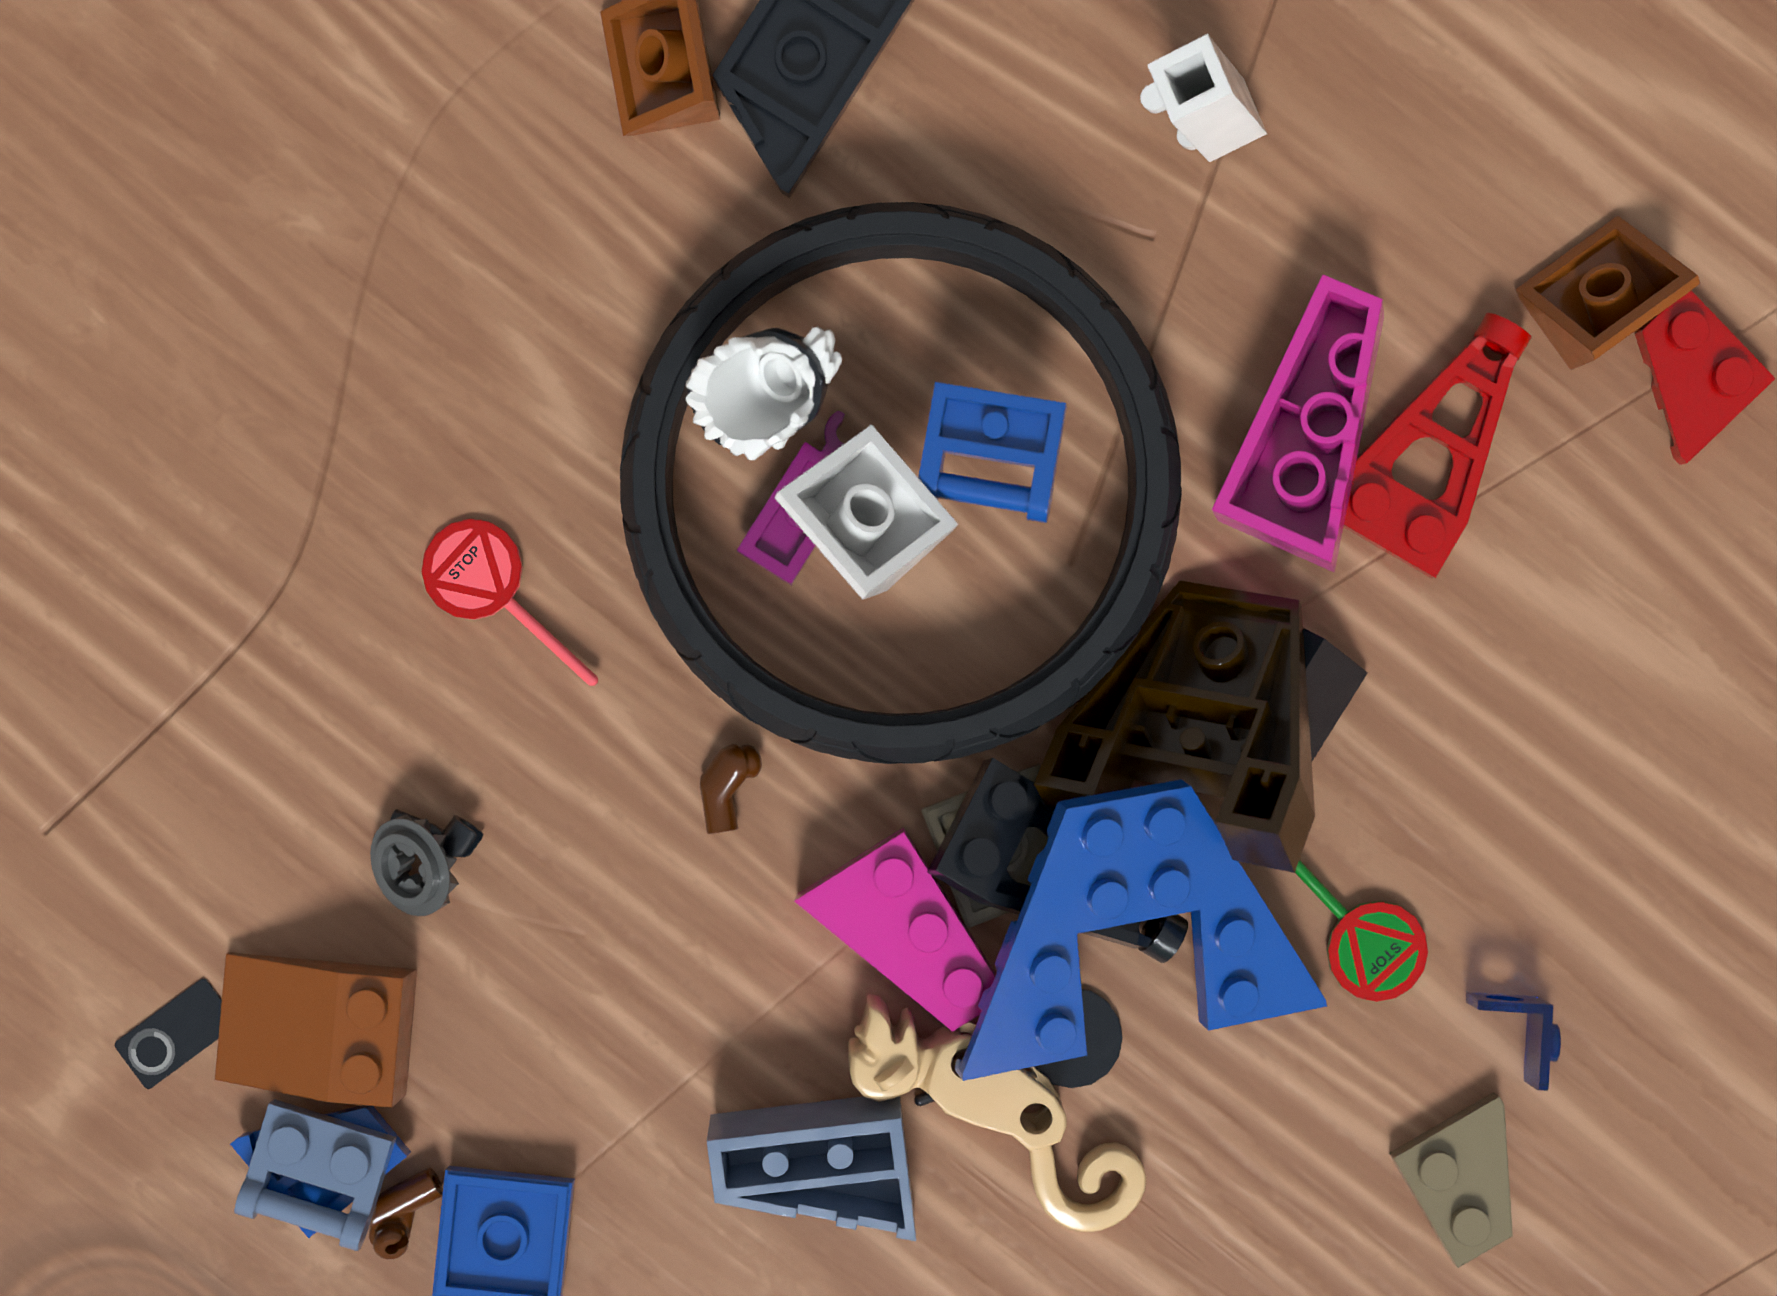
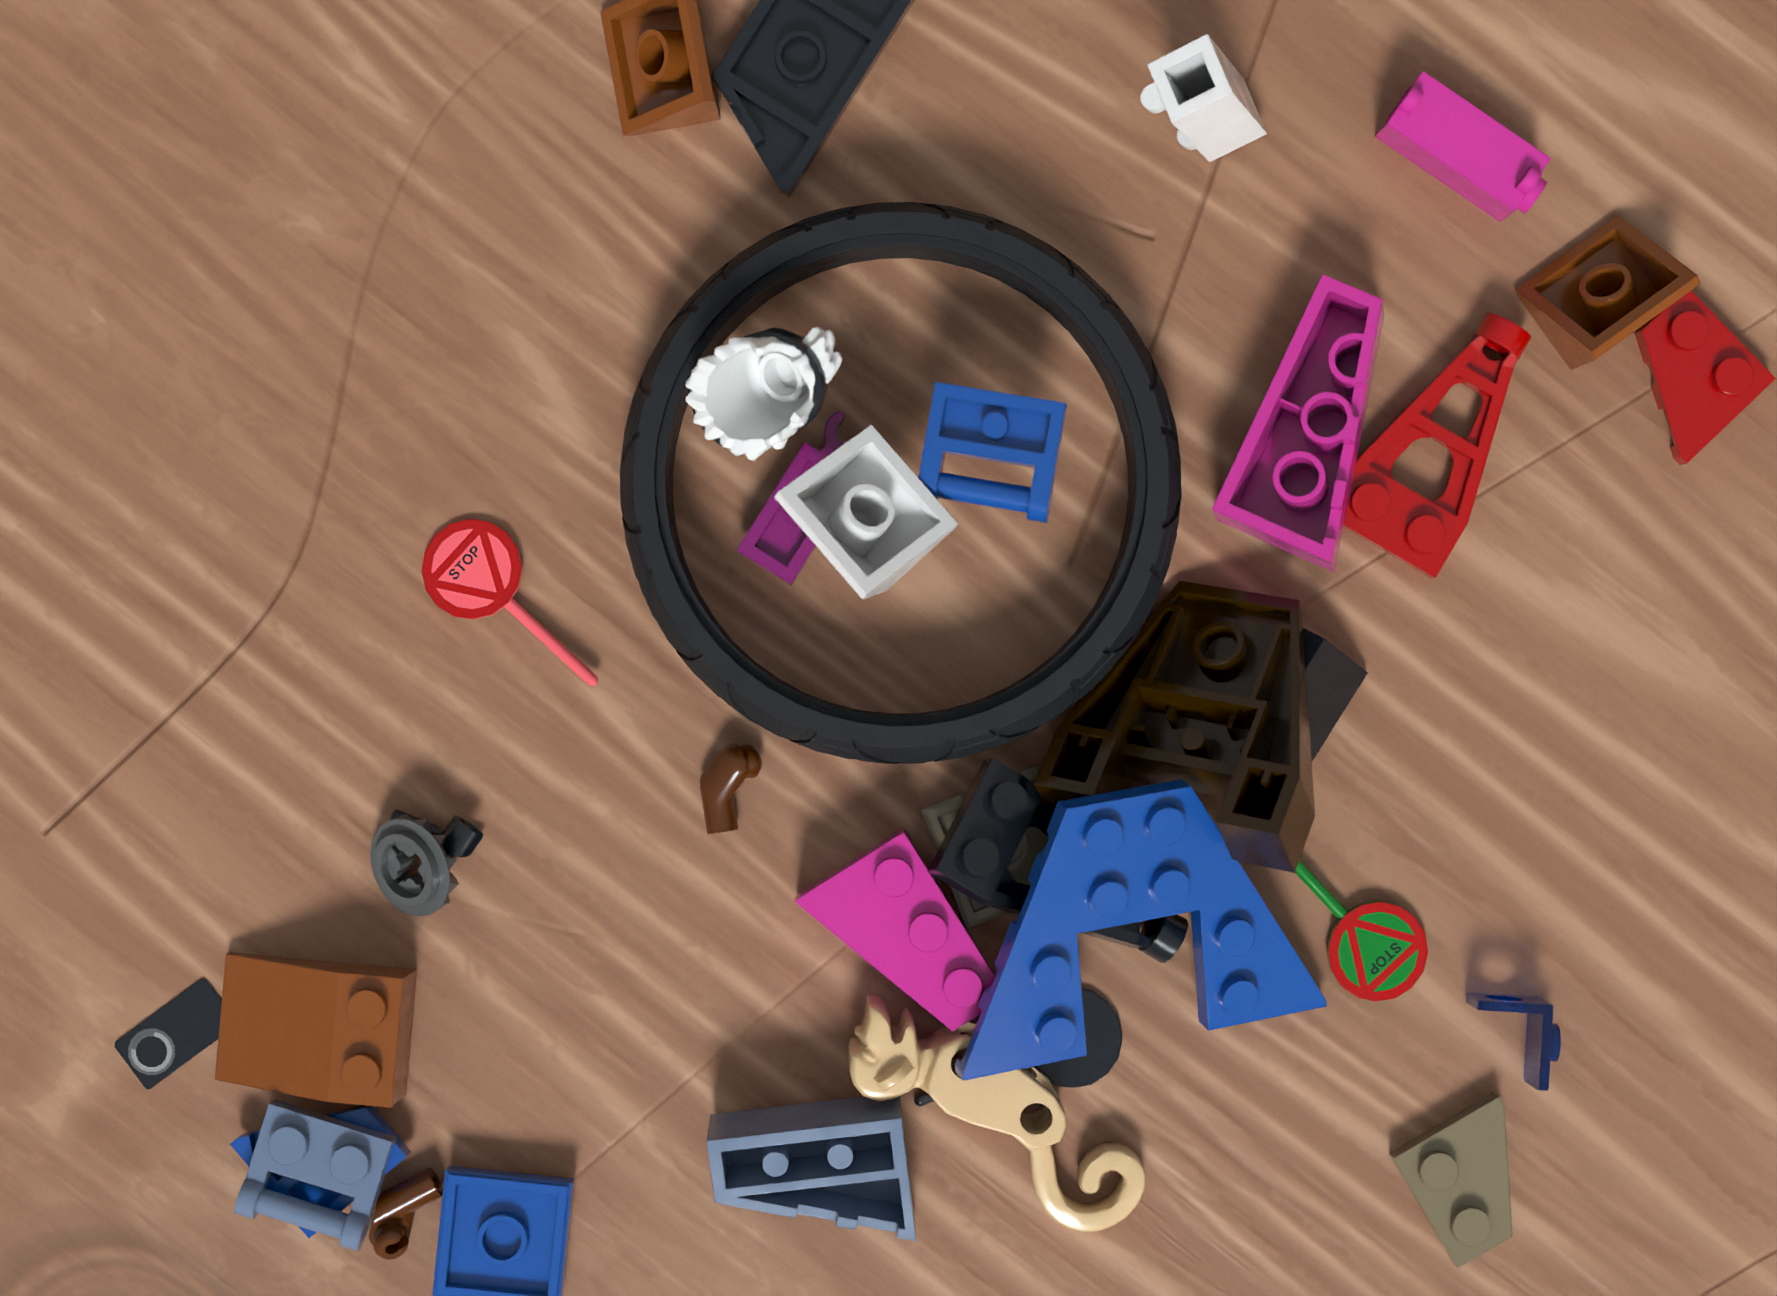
none -> dark pink brick [1375,71,1551,222]

